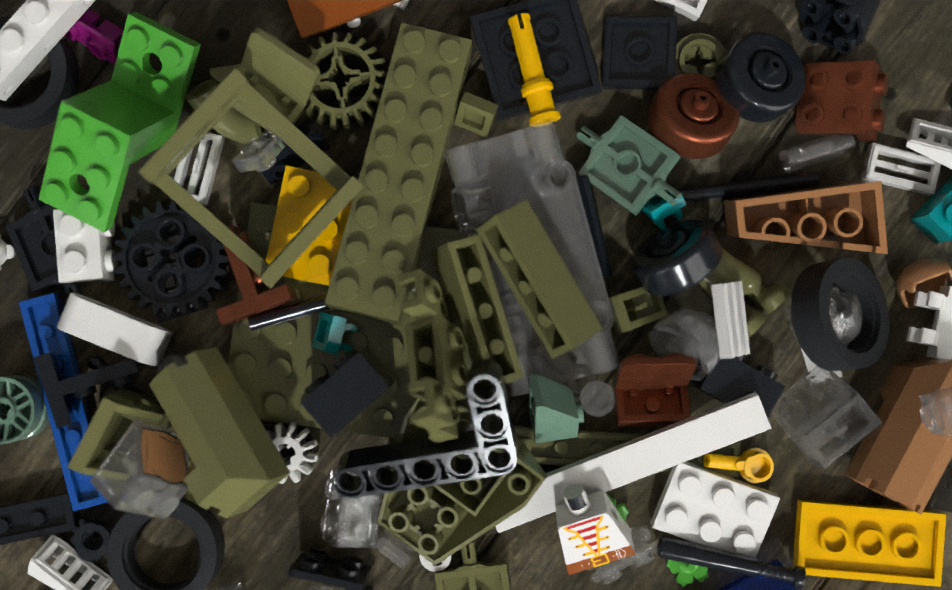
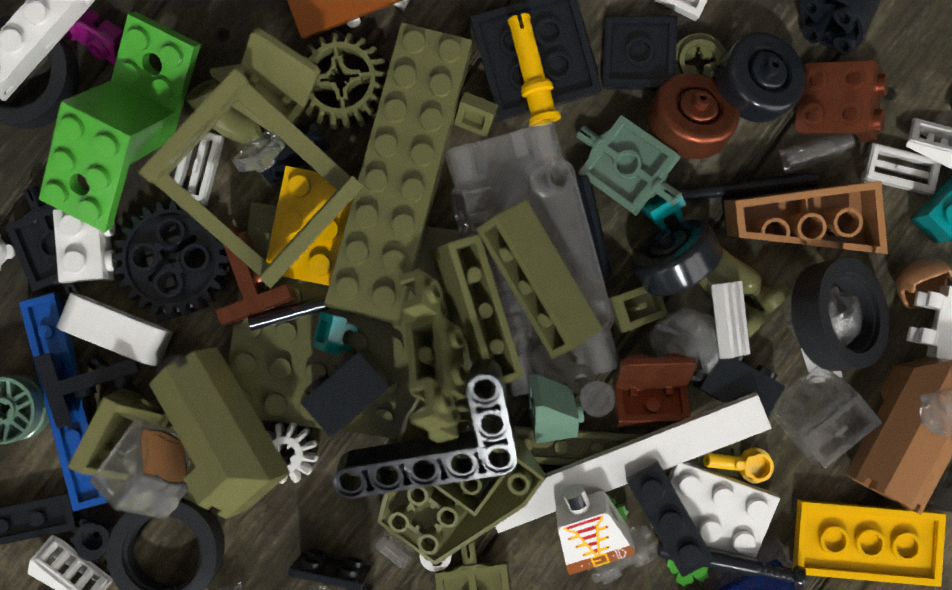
clear bracket [320,468,382,548] -> none
none -> black plate [626,461,715,578]

